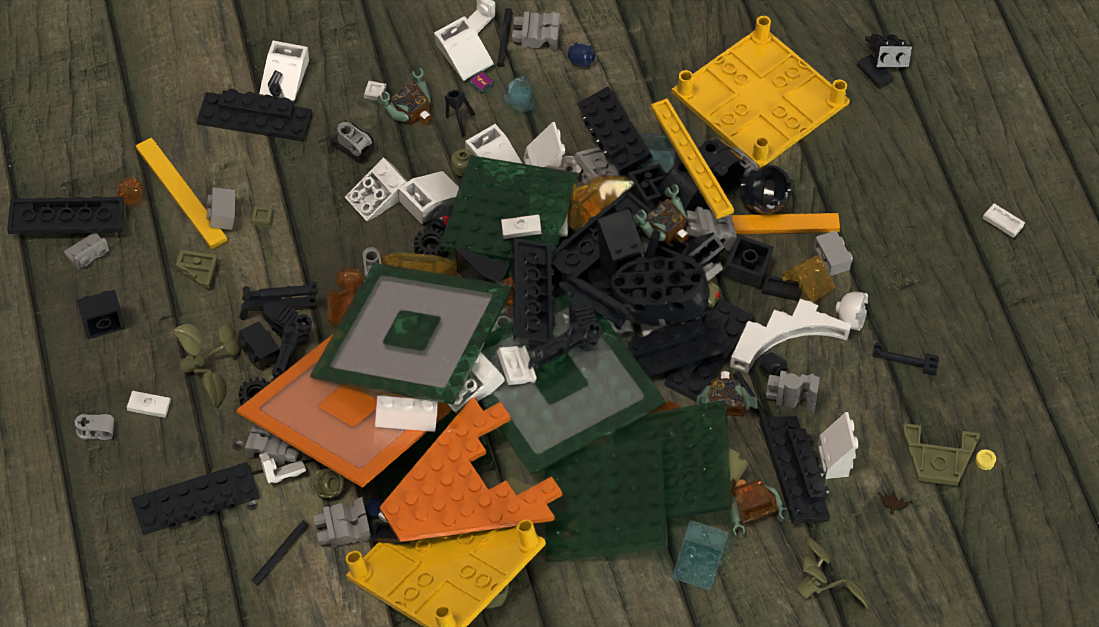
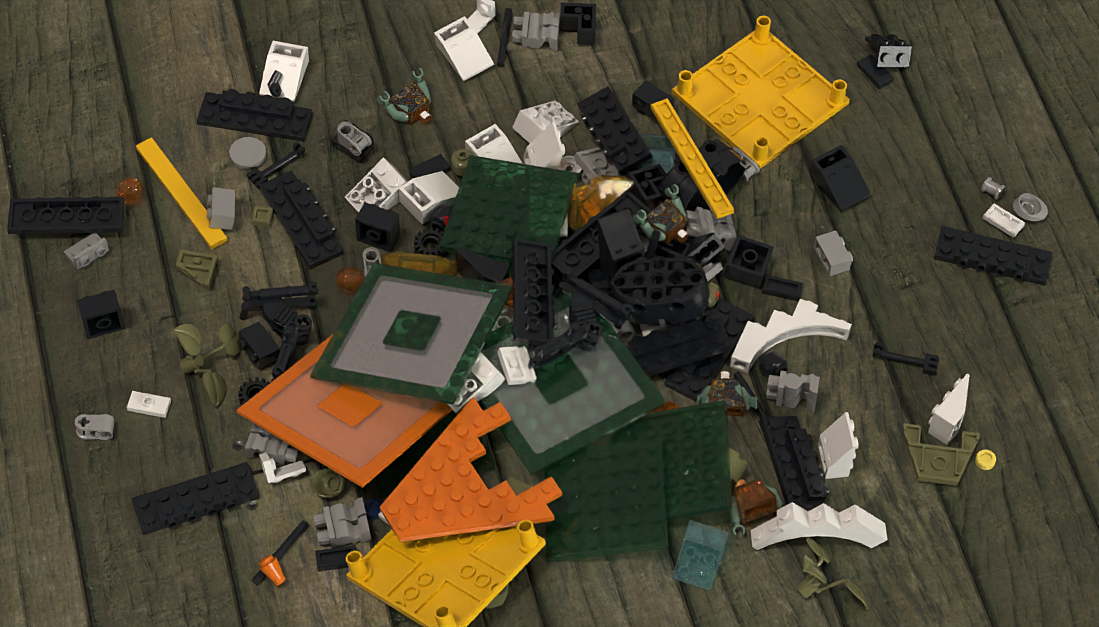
clear orange bracket [327,286,358,329] -> none
white tile [364,81,386,101] -> none
black tile [370,522,411,545] -> none
white brick [375,396,438,432] -> none
black plant [445,90,475,137] -> none
tile [469,71,494,94] -> none
white plate [501,215,542,239] -> none
clear light blue cylinder [504,75,536,112] -> none
dark blue head [568,42,596,67] -> none
light orange tile [731,213,840,234] -> none
black piece [740,165,792,215] -> none
clear yellow bracket [780,254,836,302] -> none
white cylinder [836,292,868,331] -> none
dark brown piece [878,491,912,515] -> none
none -> light grey tile [229,137,267,170]
none -> black hinge [246,141,305,189]
none -> orange cone [258,554,286,586]
none -> black plate [259,170,343,269]
none -> black tile [315,545,356,572]
none -> black brick [355,202,400,253]
none -> black tile [409,154,451,178]
none -> white slope [512,101,579,143]
none -> black brick [560,3,596,45]
none -> black brick [632,81,675,121]
none -> white arch [751,502,887,550]
none -> black slope [809,145,871,212]
none -> white slope [928,374,969,446]
none -> black plate [934,226,1052,286]
none -> light grey bush [981,177,1006,200]
none -> light grey hat [1013,193,1048,221]

